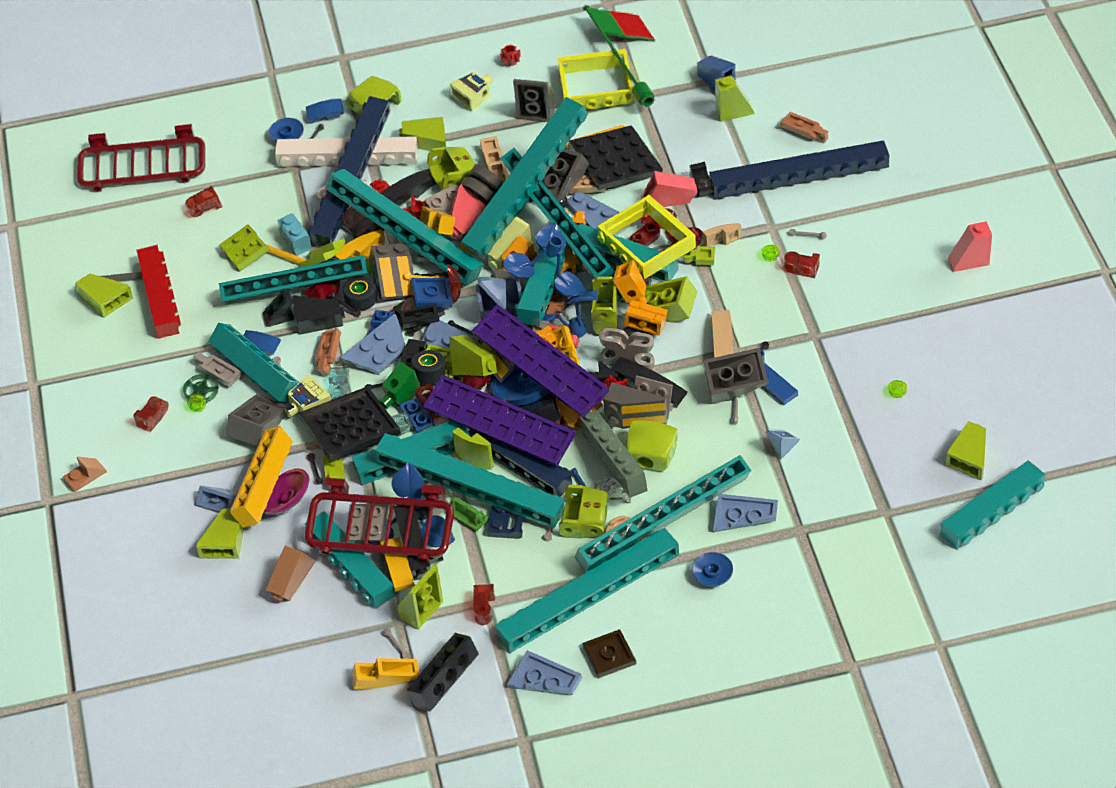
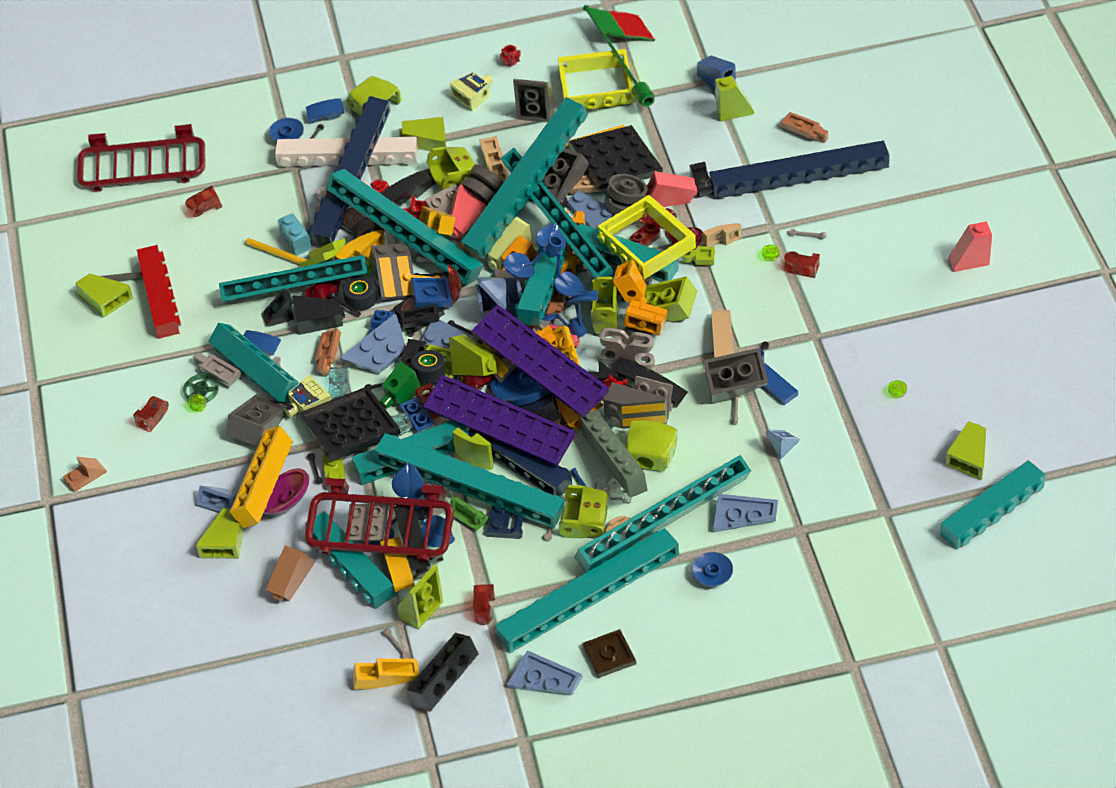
lime slope [219,224,269,271] -> none
none -> dark grey wheel [604,174,648,215]

